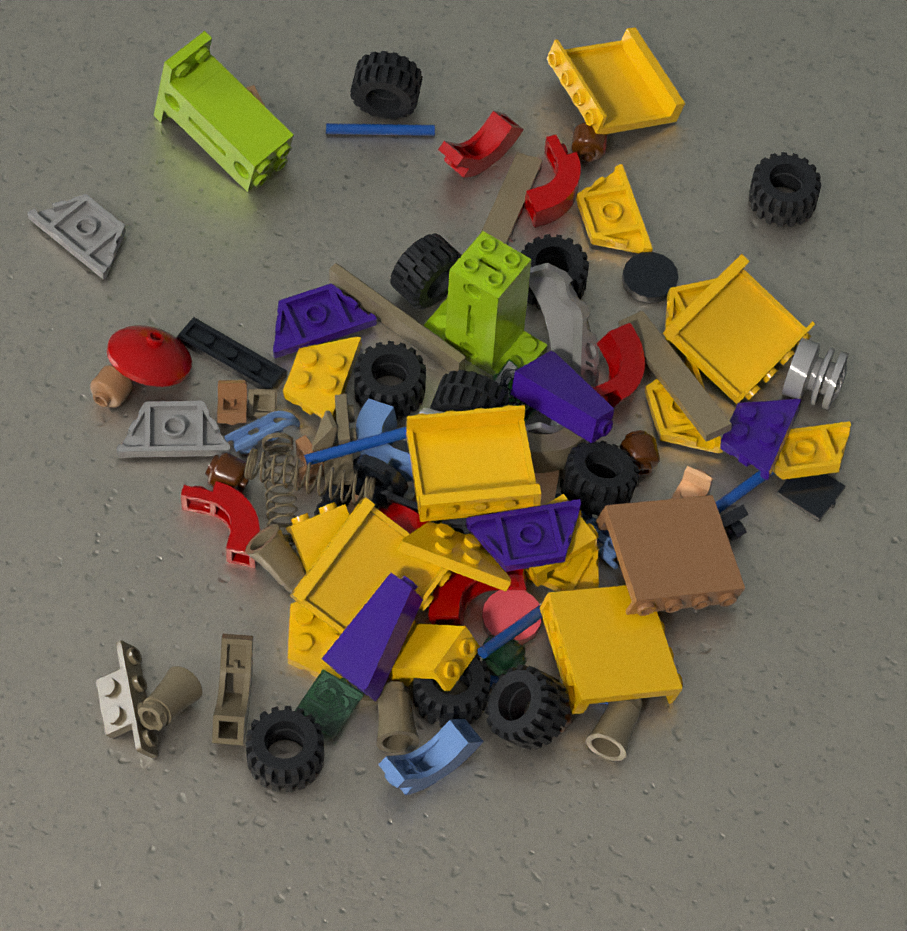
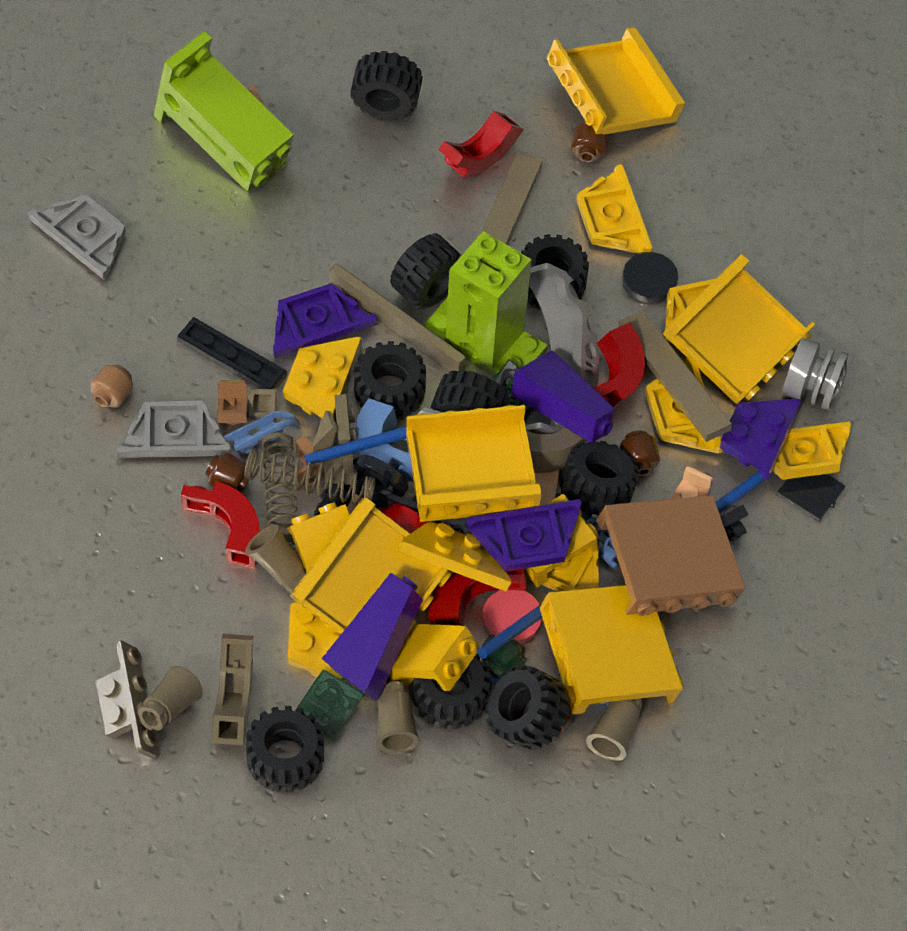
red dish [107,325,192,387] -> none
blue bar [326,123,435,136] -> none
medium blue arch [378,719,484,795] -> none
red arch [524,134,581,228] -> none
black tyre [748,152,821,227] -> none

